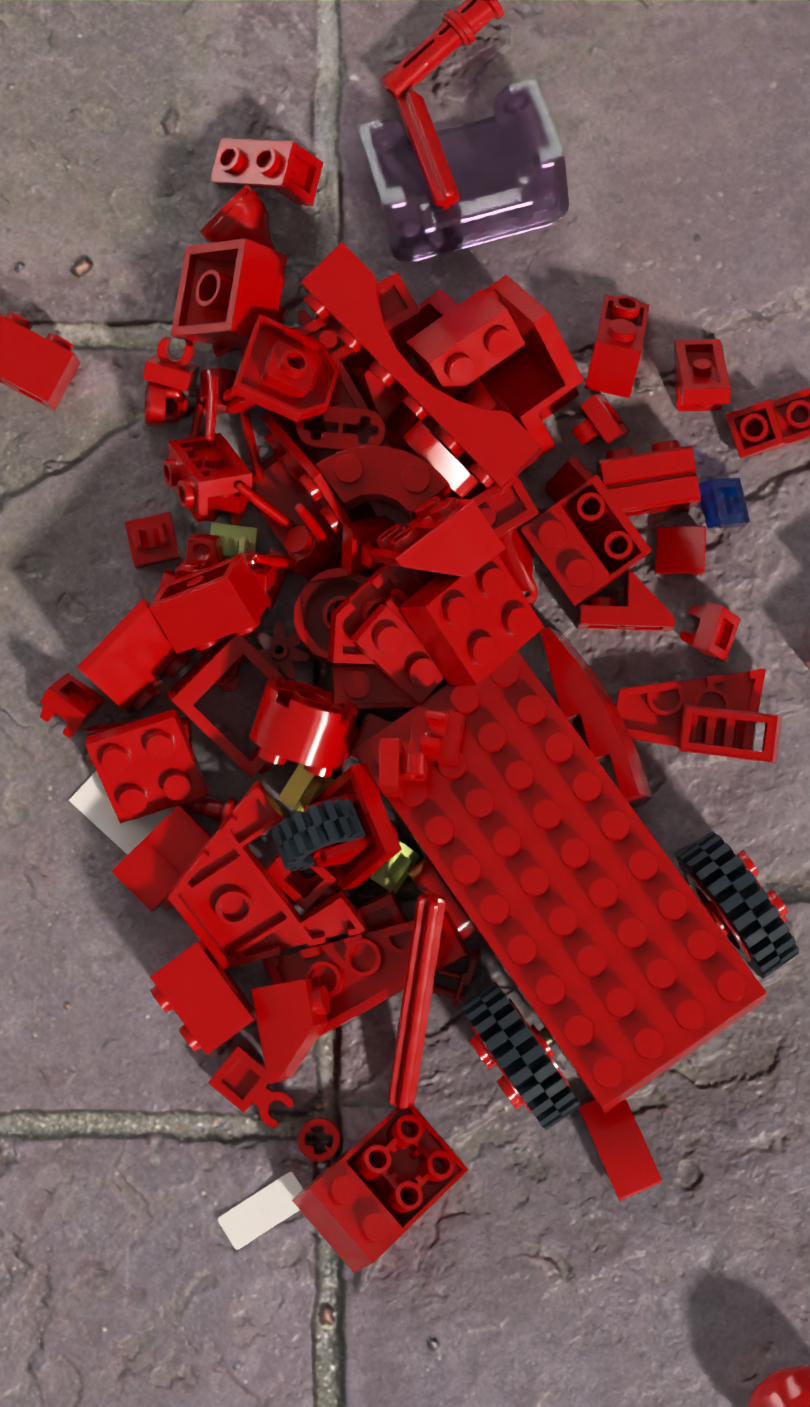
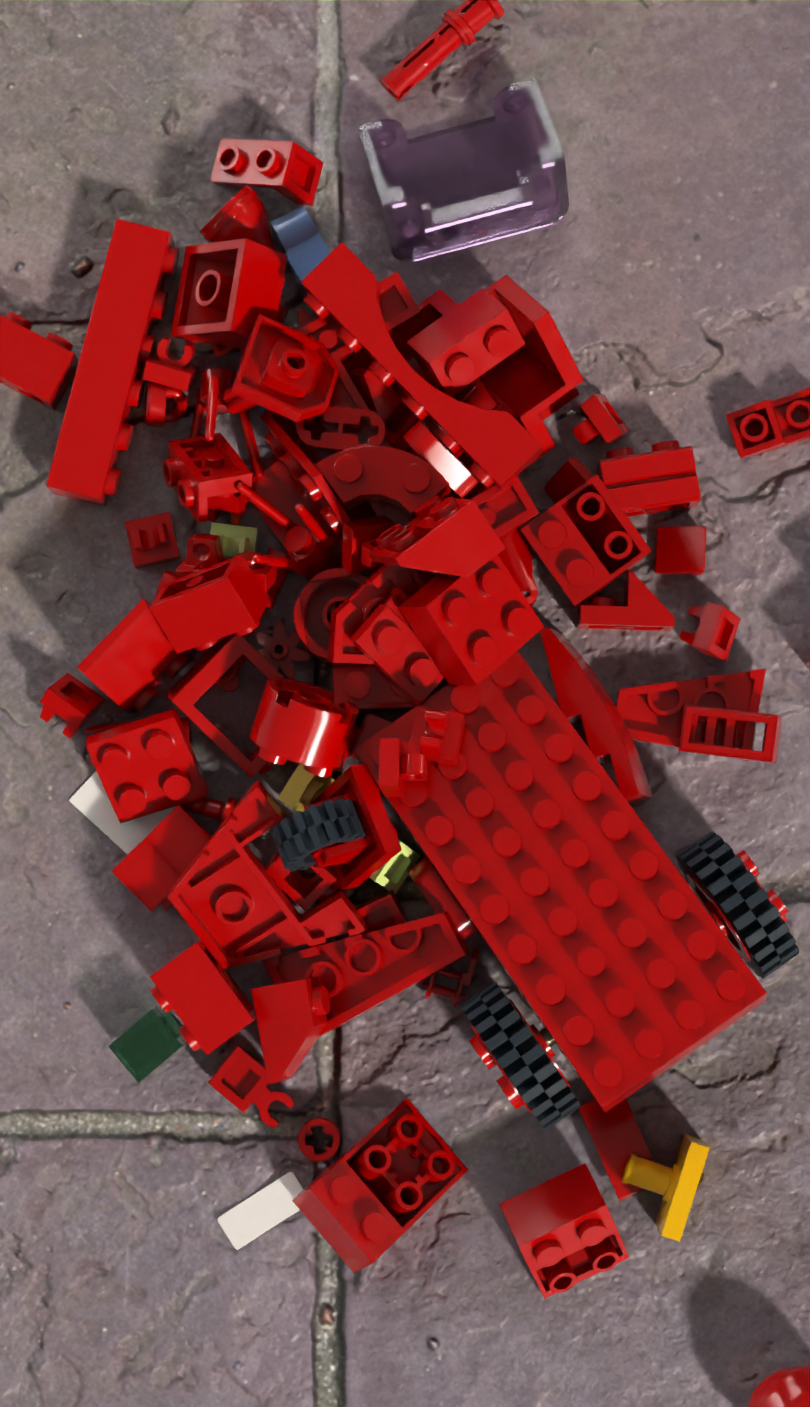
red axle [388,892,446,1109] -> none
red axle [397,90,460,210] -> none
red slope [584,294,650,399] -> none
red slope [674,339,731,411] -> none
clear blue plate [699,478,750,529] -> none
none -> red brick [46,219,179,507]
none -> clear green brick [108,1007,187,1083]
none -> medium blue leg [270,206,330,297]
none -> red slope [500,1163,630,1299]
none -> yellow tile [622,1134,710,1242]

